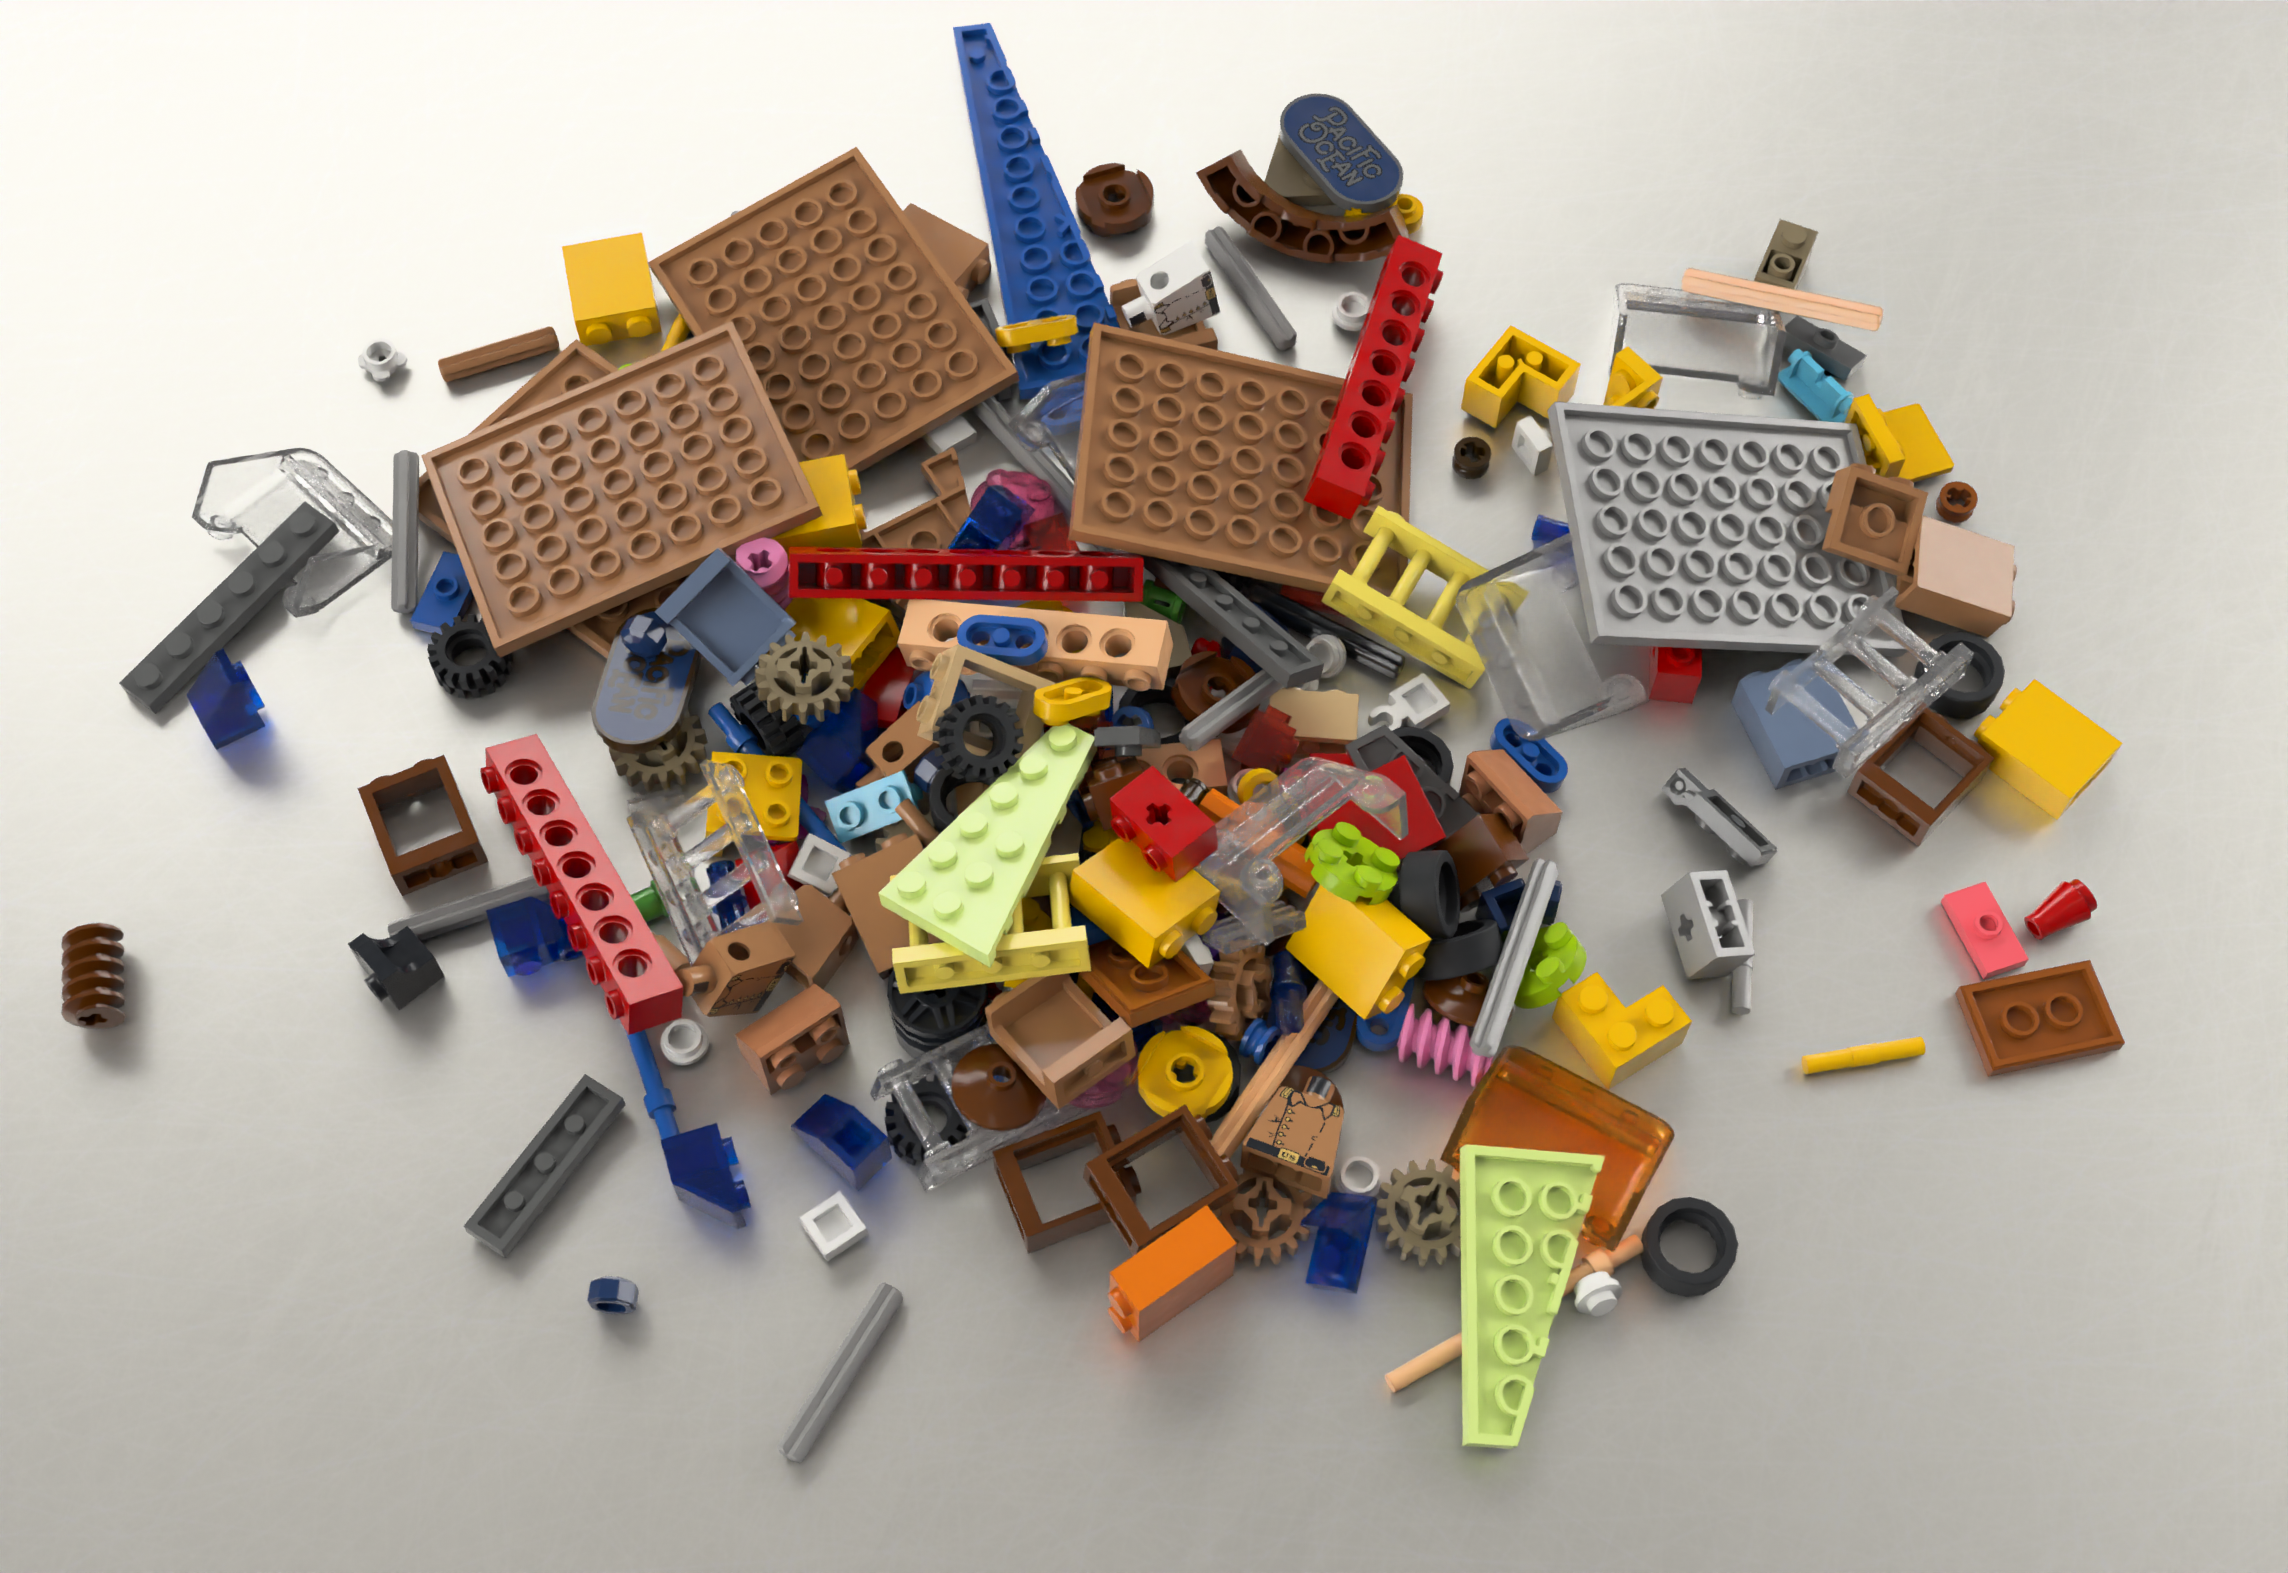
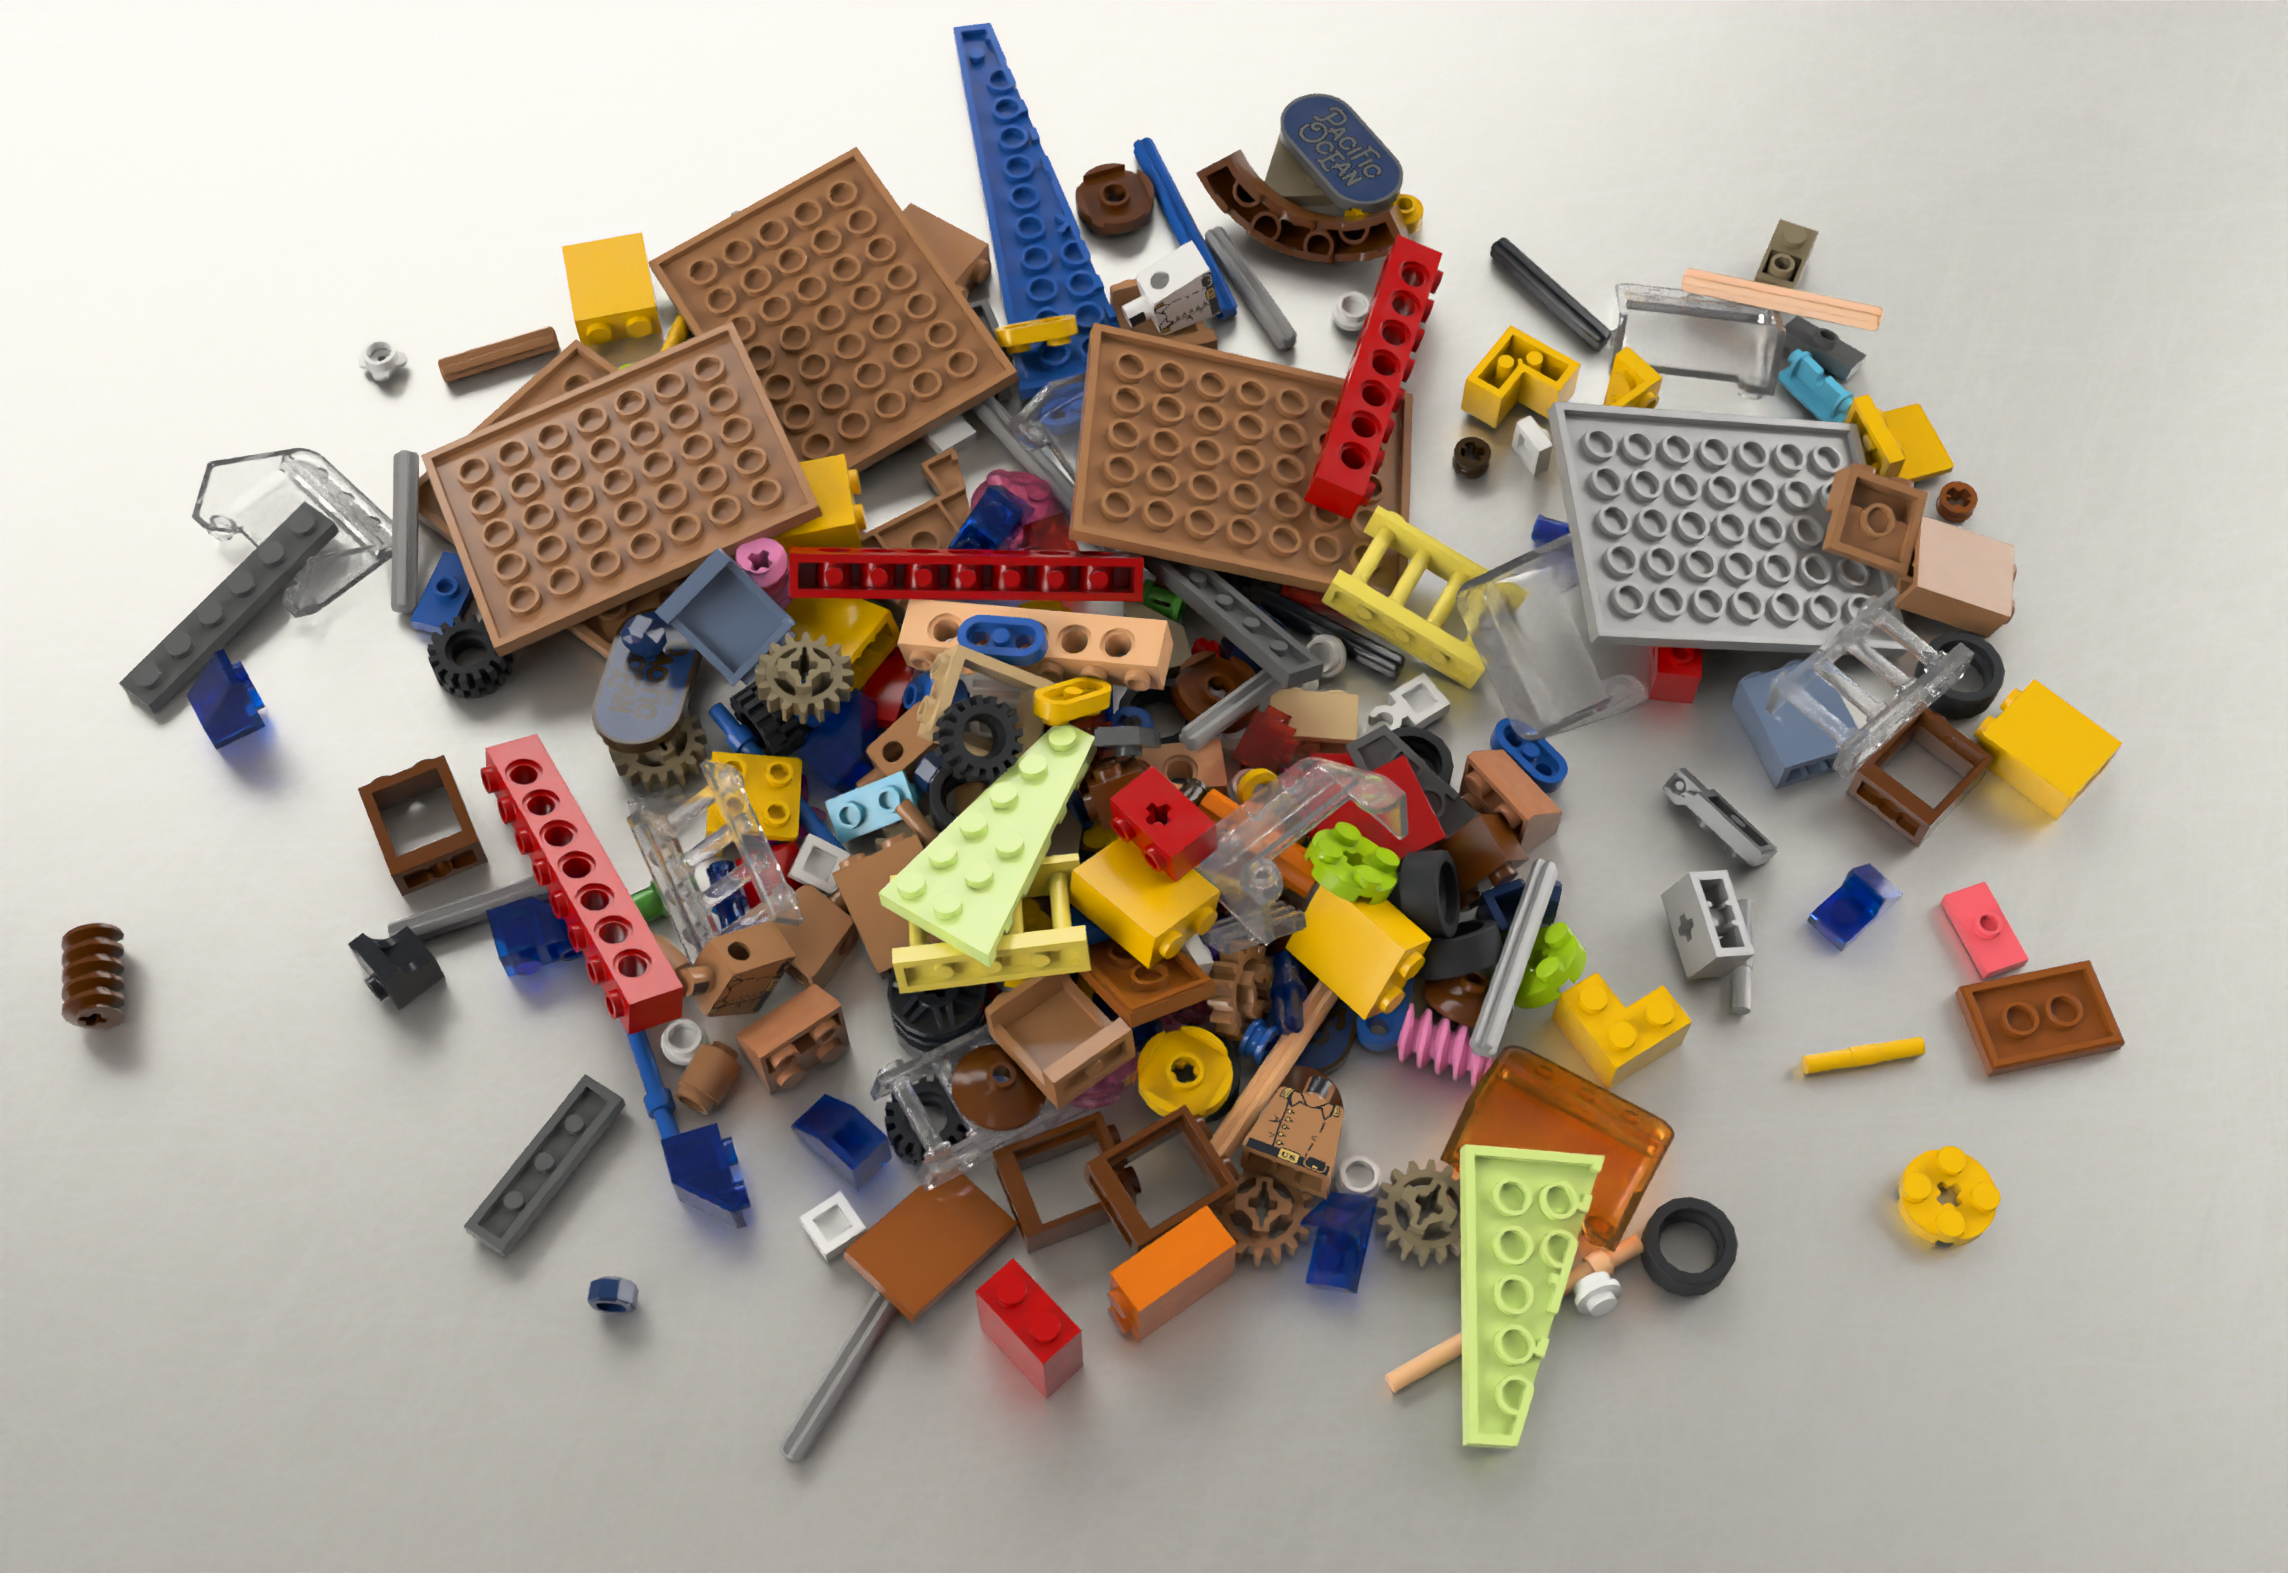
red cone [2024,879,2097,940] -> none
none -> medium nougat brick [675,1041,742,1115]
none -> dark orange tile [844,1161,1018,1323]
none -> red brick [975,1258,1083,1399]
none -> blue axle [1133,137,1237,321]
none -> black axle [1490,237,1612,350]
none -> clear blue slope [1807,863,1904,952]
none -> yellow plate [1897,1146,2001,1246]

